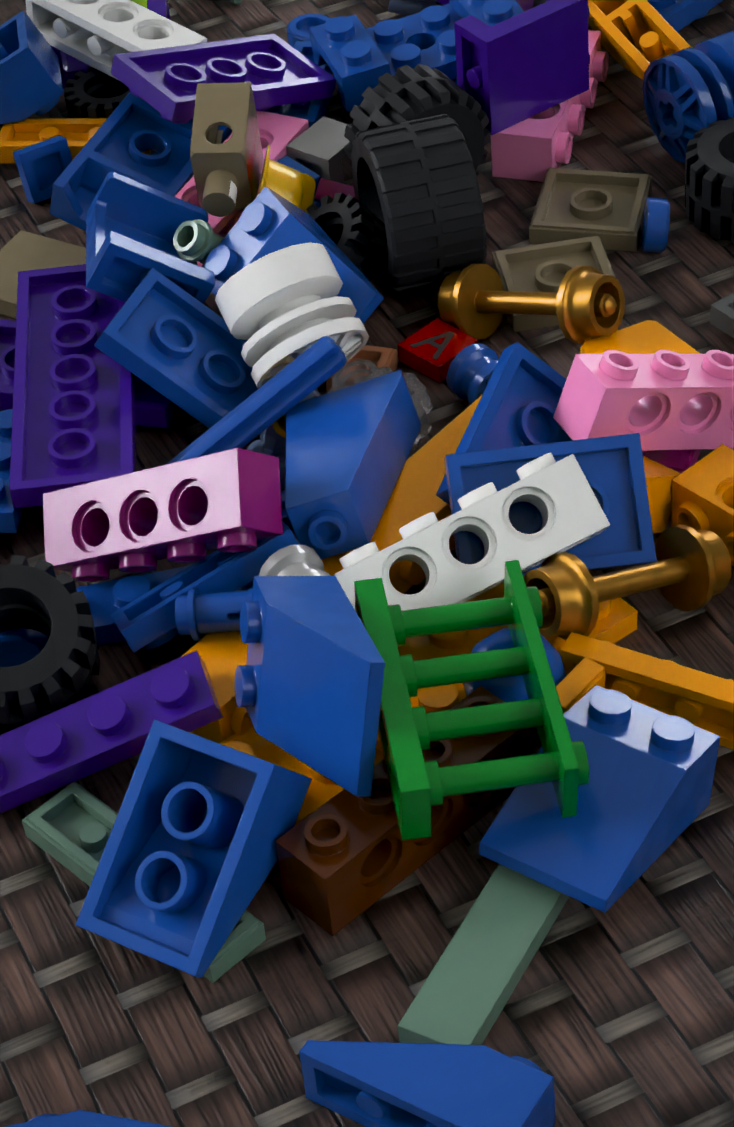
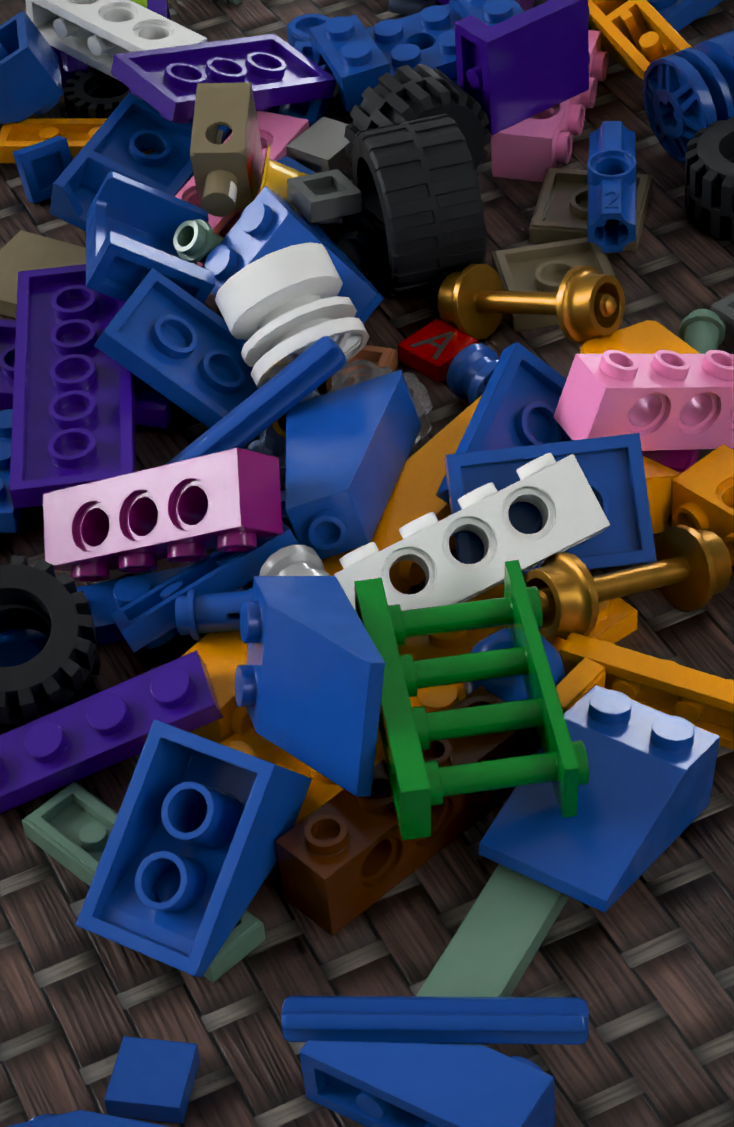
blue tile [641,197,670,253] -> none
none -> blue tile [104,1036,201,1124]
none -> blue axle [281,996,589,1045]
none -> dark grey plate [287,169,362,224]
none -> blue piece [587,121,637,253]
none -> sand green pin [679,309,725,354]

